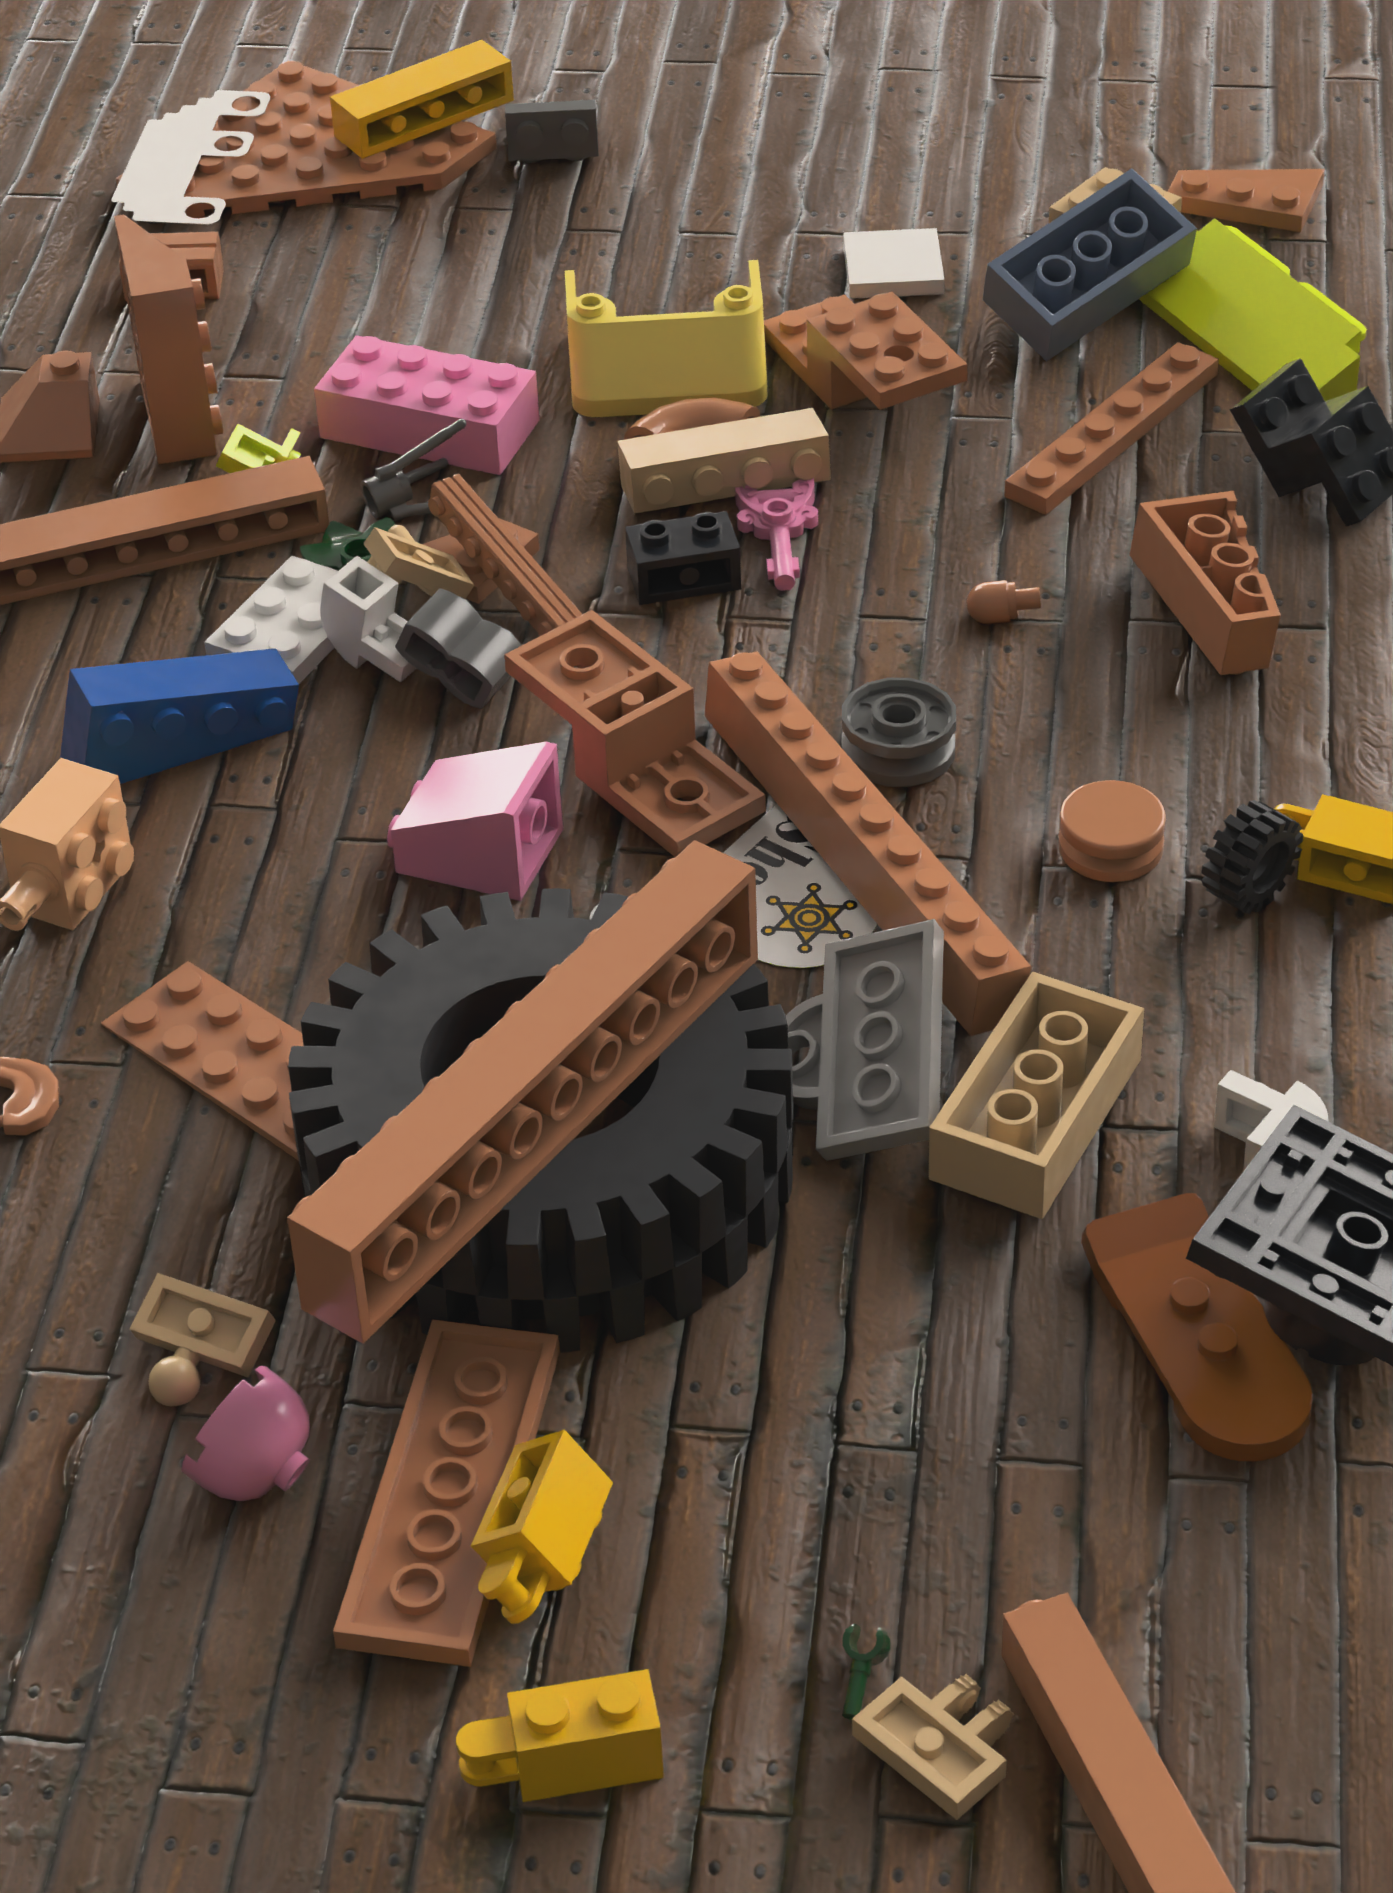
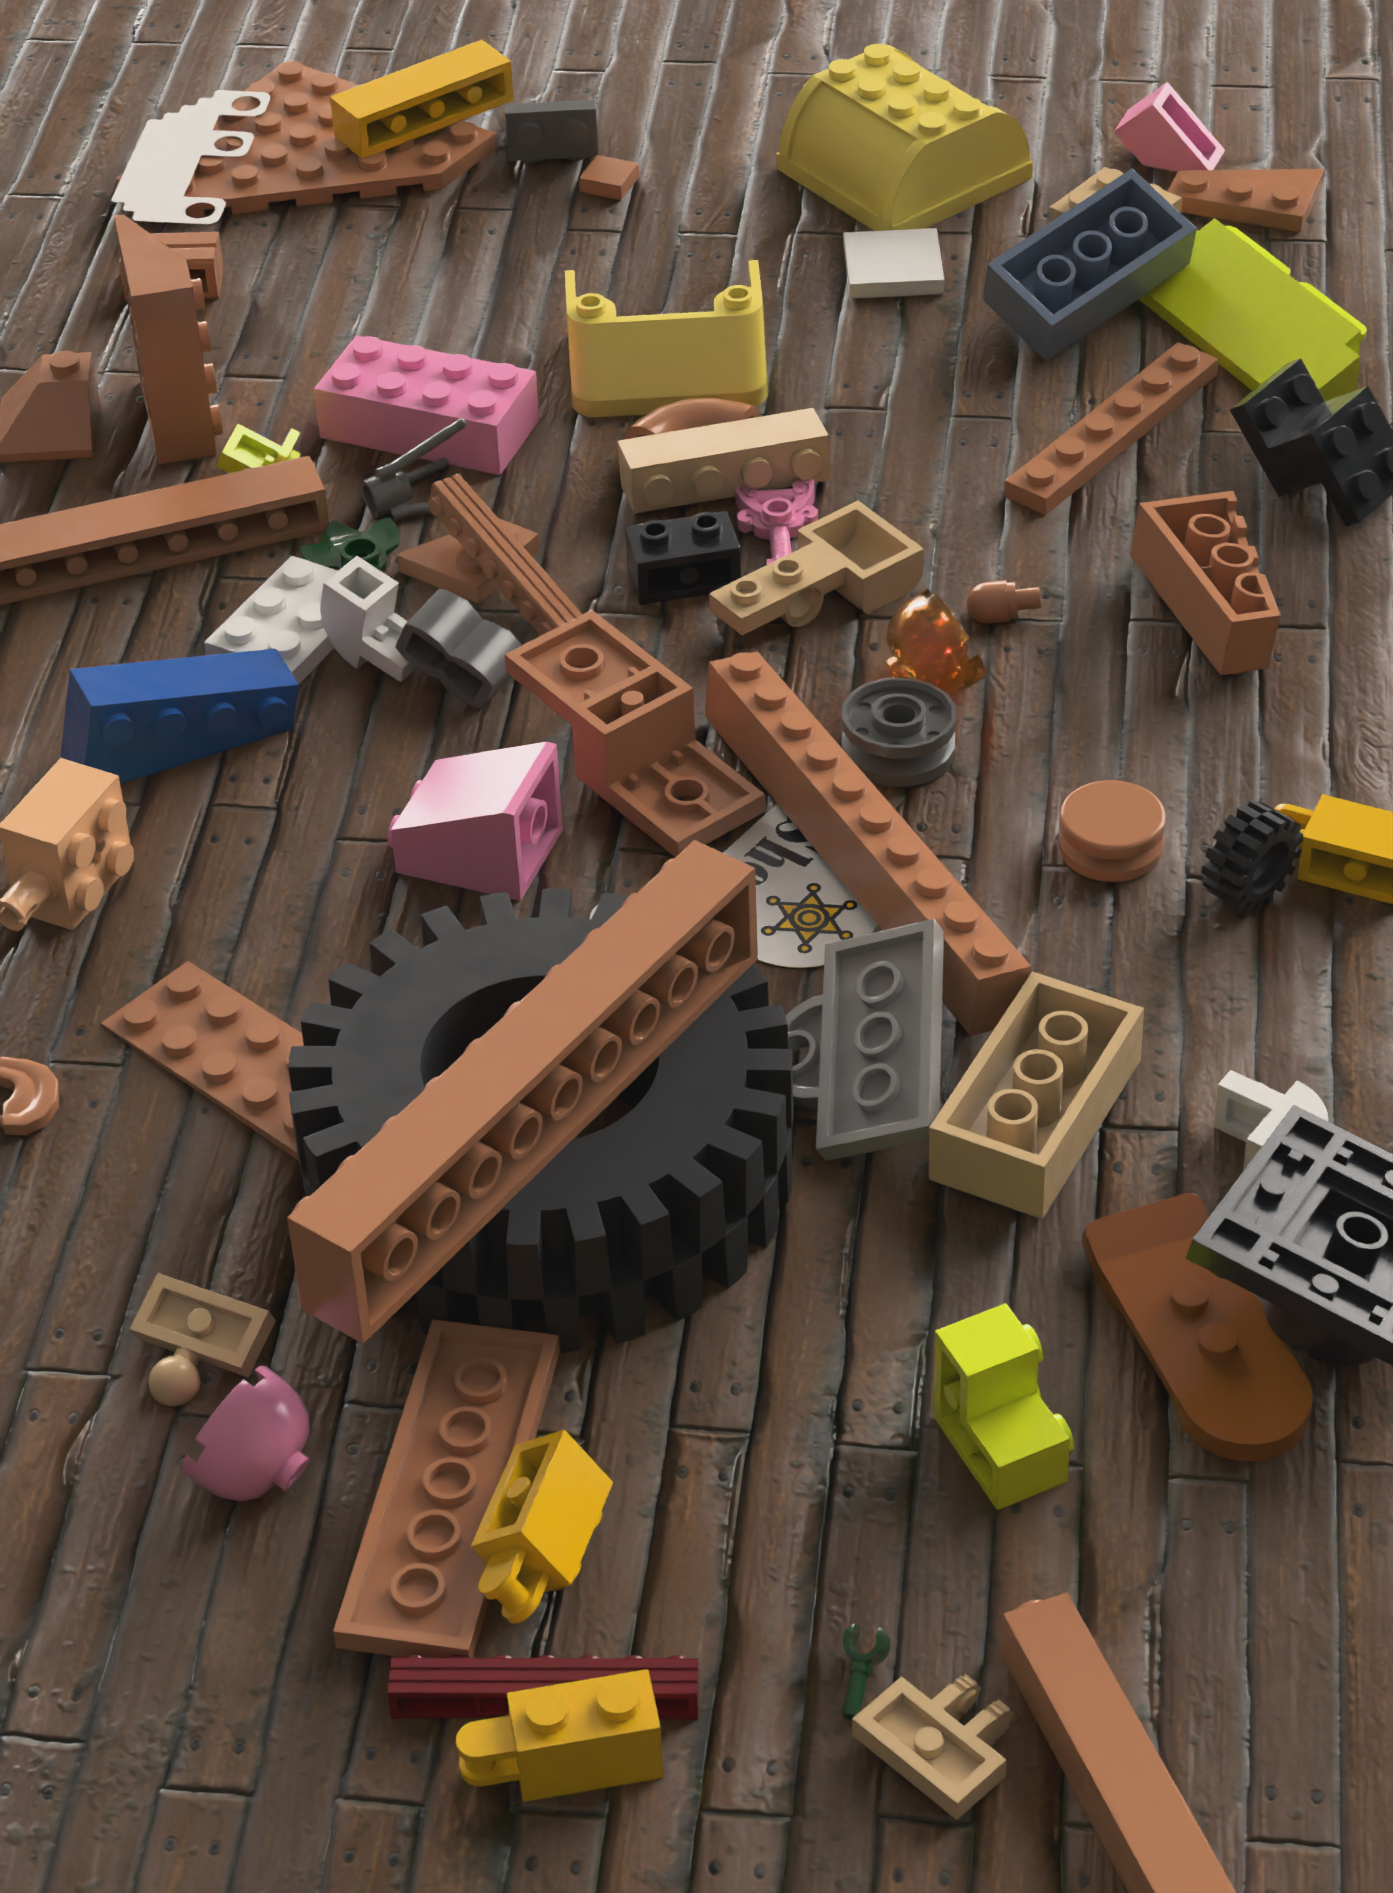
tan plate [364,525,474,599] -> none
nougat bracket [764,292,967,410] -> none
none -> dark red piece [388,1655,700,1720]
none -> nougat tile [579,155,639,200]
none -> tan plate [709,501,924,635]
none -> light yellow container [776,44,1033,231]
none -> clear orange cylinder [884,588,987,697]
none -> neon yellow brick [934,1303,1074,1510]
none -> bright pink slope [1114,82,1225,172]

